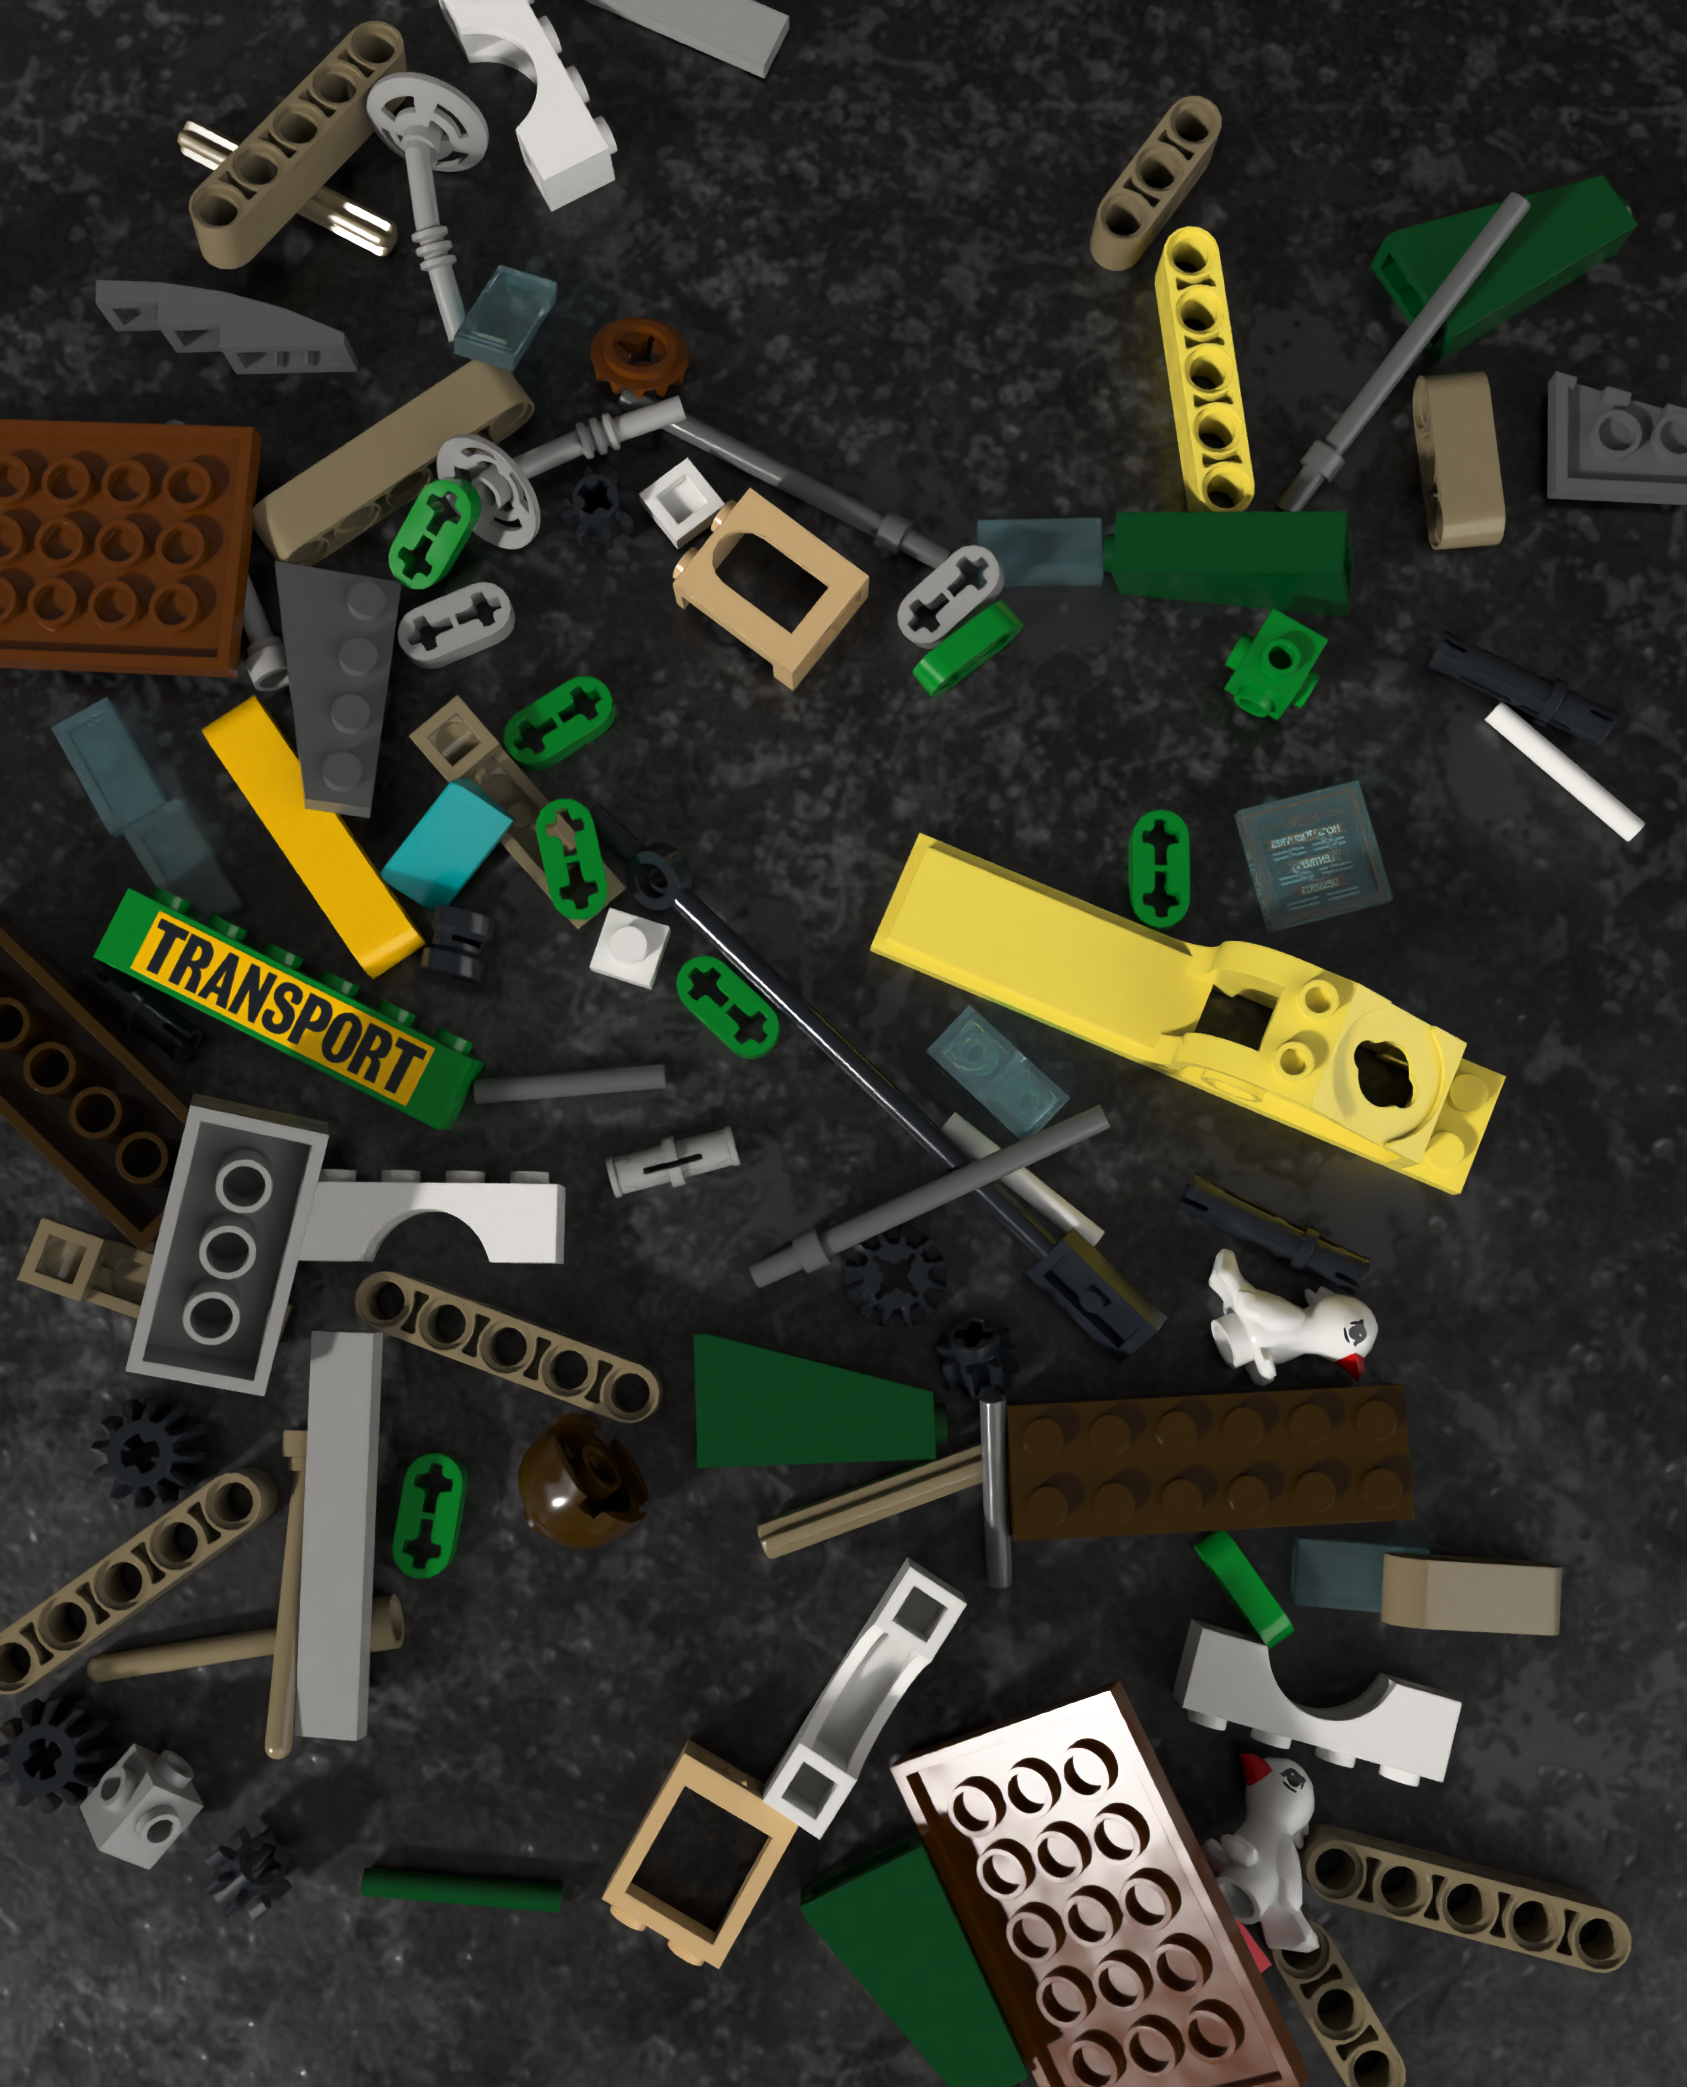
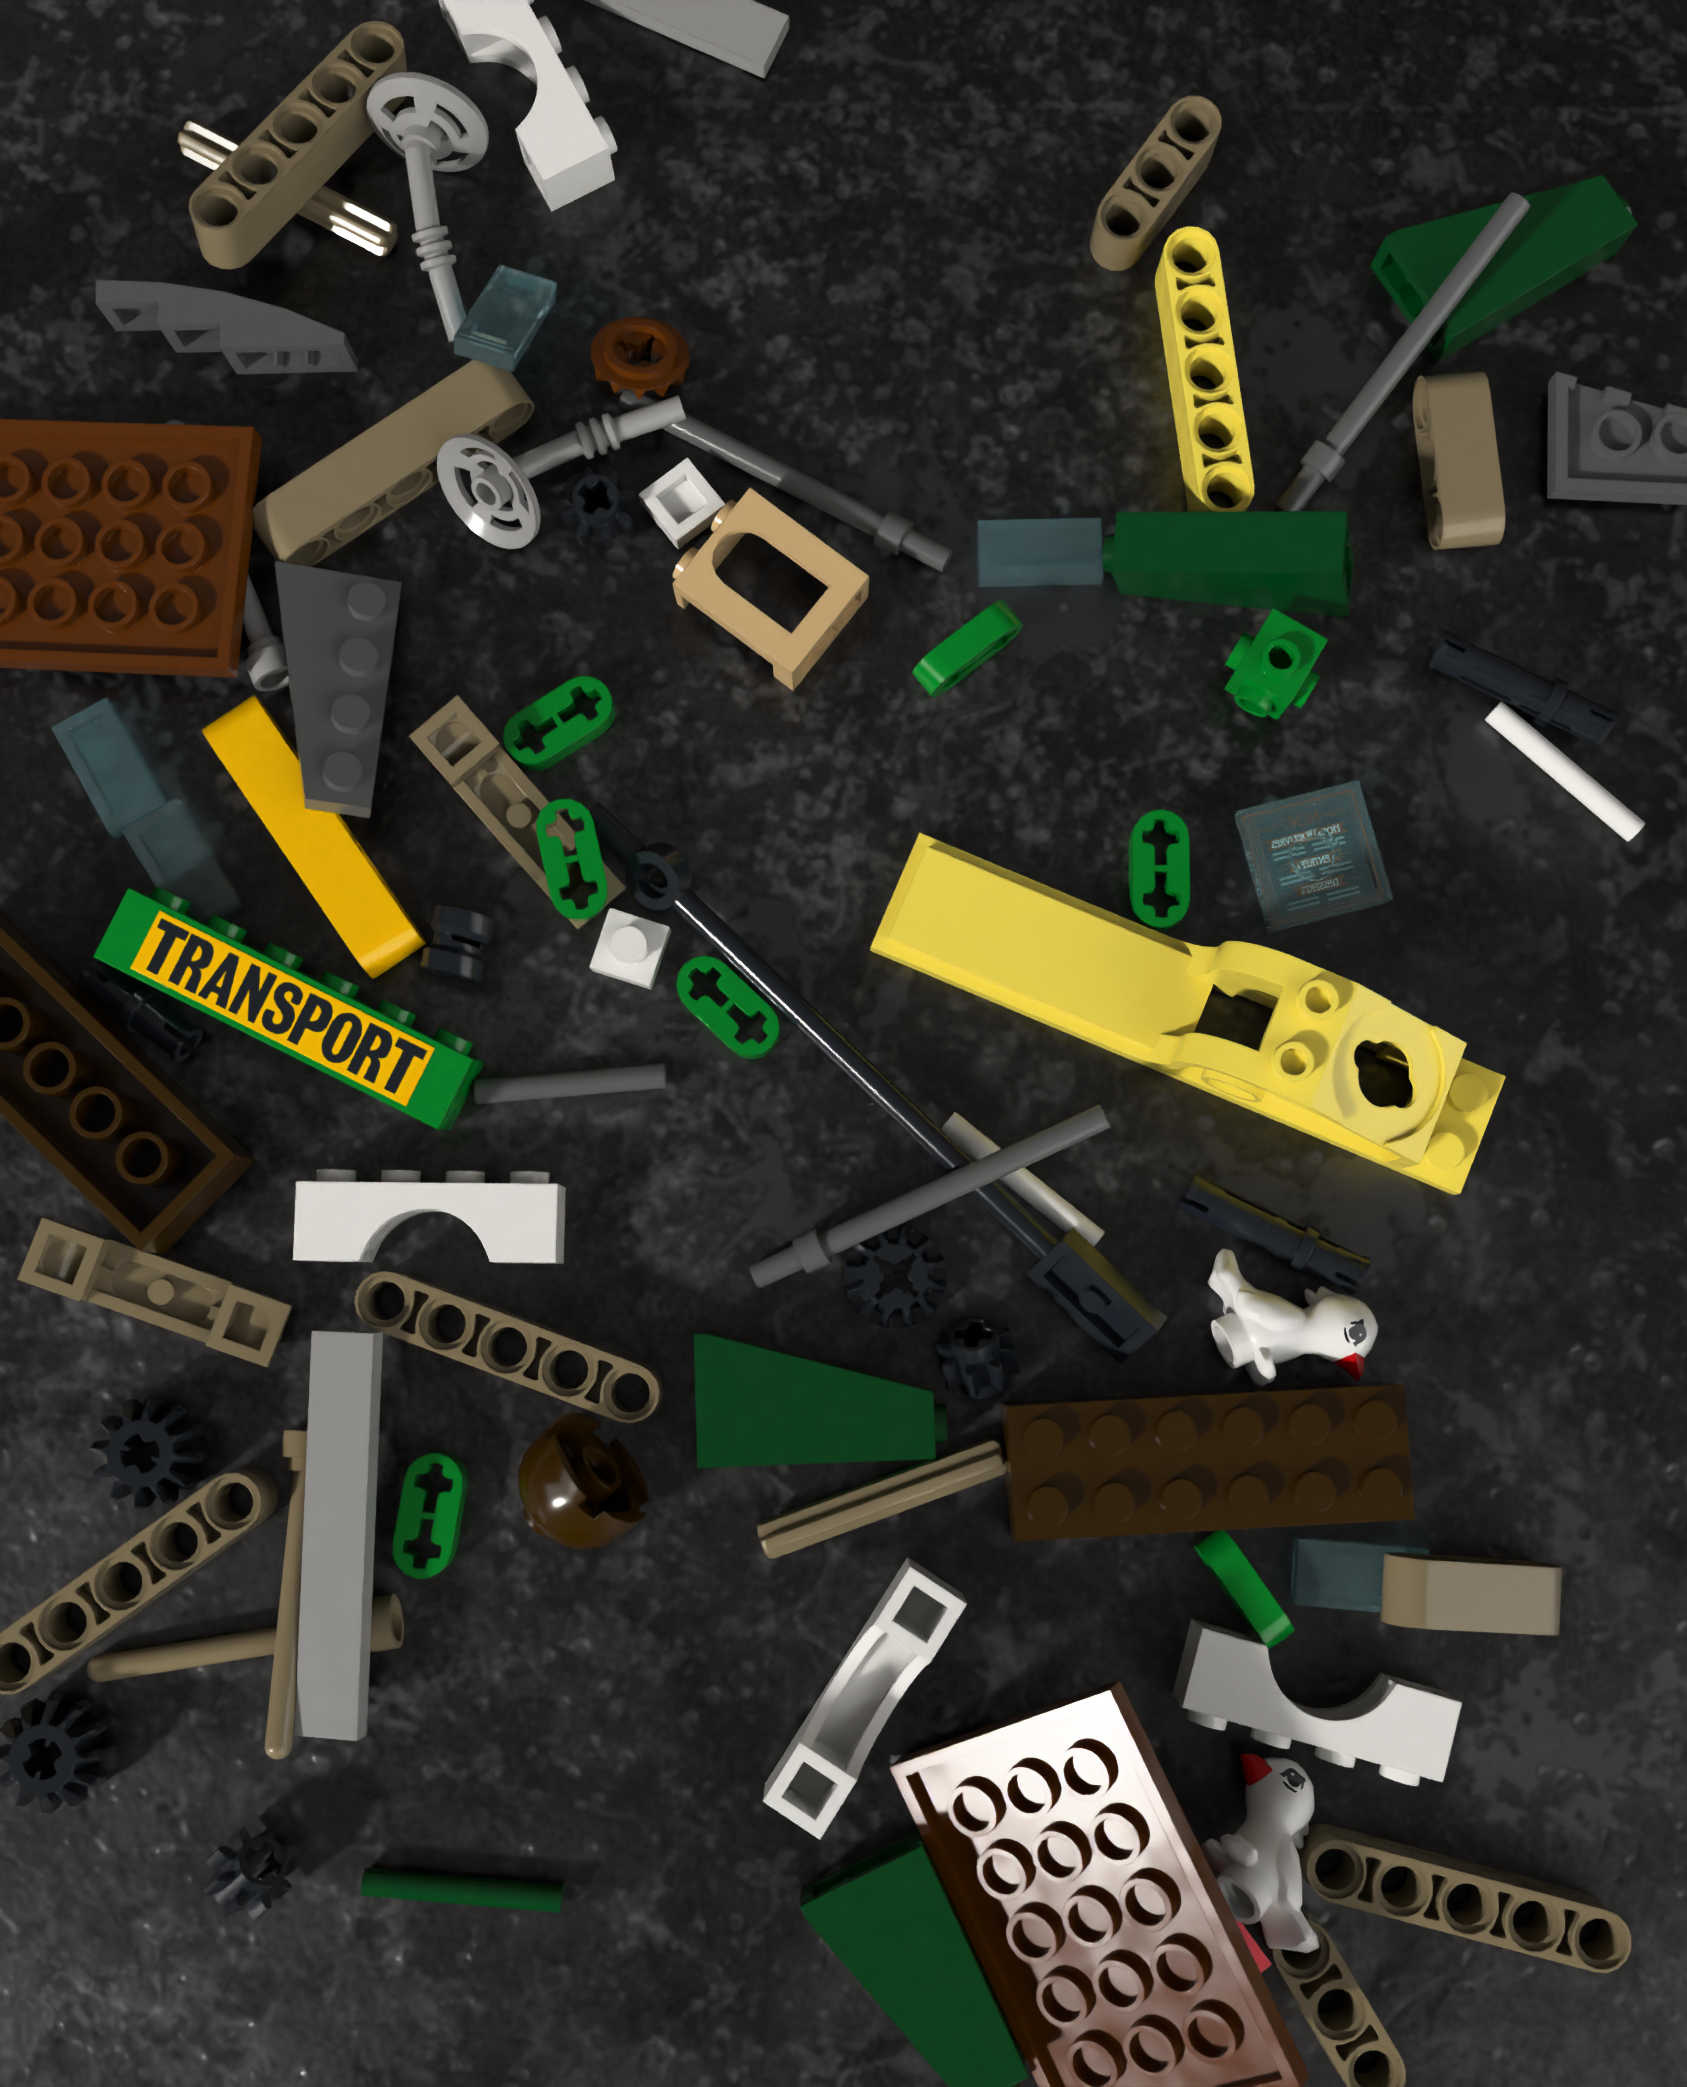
light grey brick [80,1743,204,1870] -> none
light grey brick [125,1093,329,1396] -> none
teal slope [379,778,516,912] -> none
green beam [388,477,482,589] -> none
light grey beam [397,582,515,670] -> none
tan window [602,1739,799,1969] -> none
light grey pin [606,1125,740,1198] -> none
light grey beam [897,545,1005,649] -> none
clear light blue slope [927,1004,1070,1140] -> none
dark grey bar [979,1393,1012,1589] -> none

